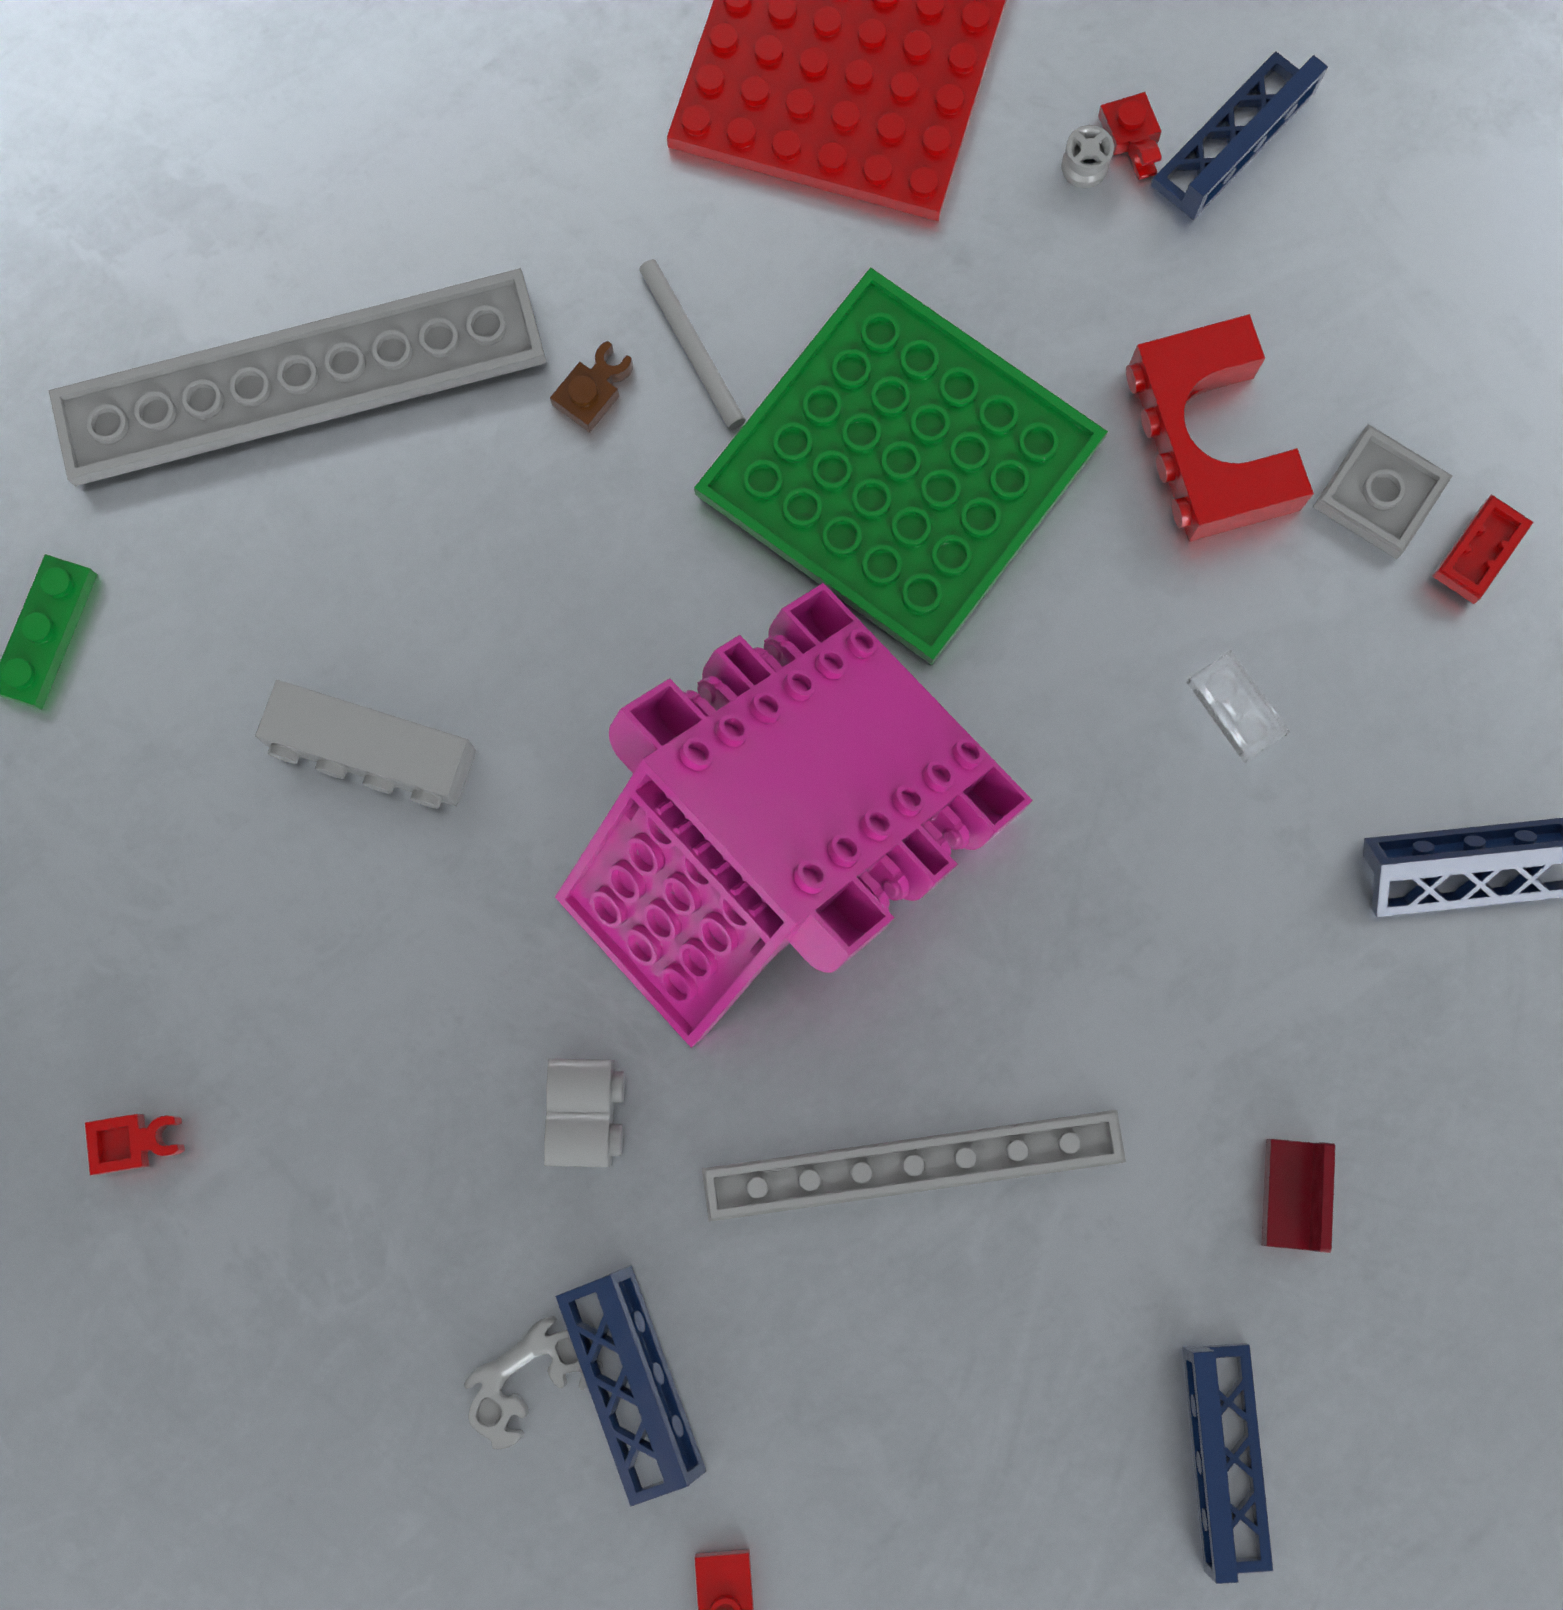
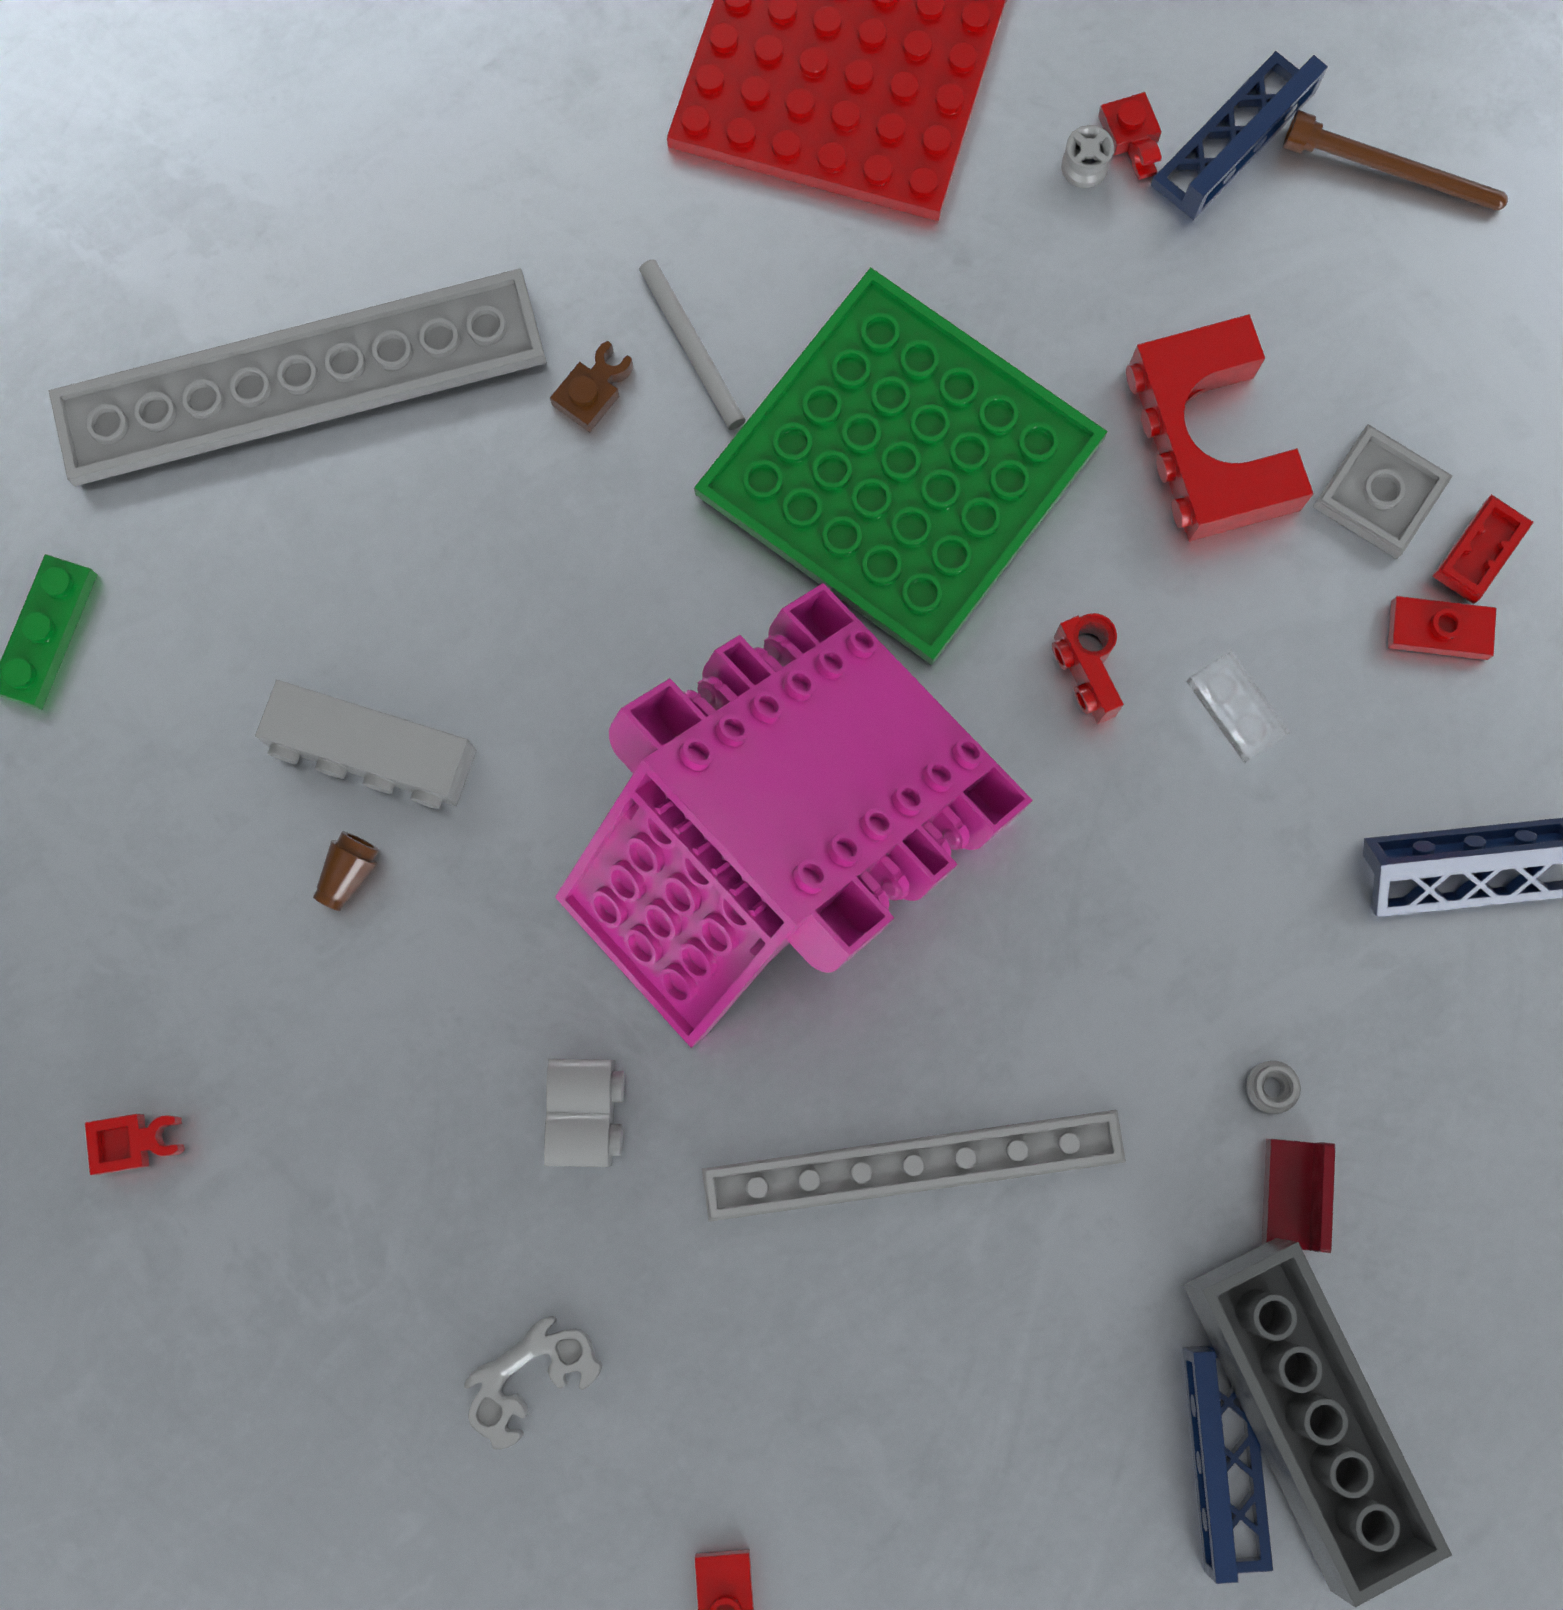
dark blue fence [555,1265,706,1507] -> none
none -> reddish brown cone [313,831,379,911]
none -> red plate [1052,613,1124,725]
none -> dark grey brick [1183,1238,1452,1608]
none -> light grey plate [1246,1061,1301,1114]
none -> reddish brown piece [1282,110,1508,210]
none -> red plate [1388,596,1497,660]

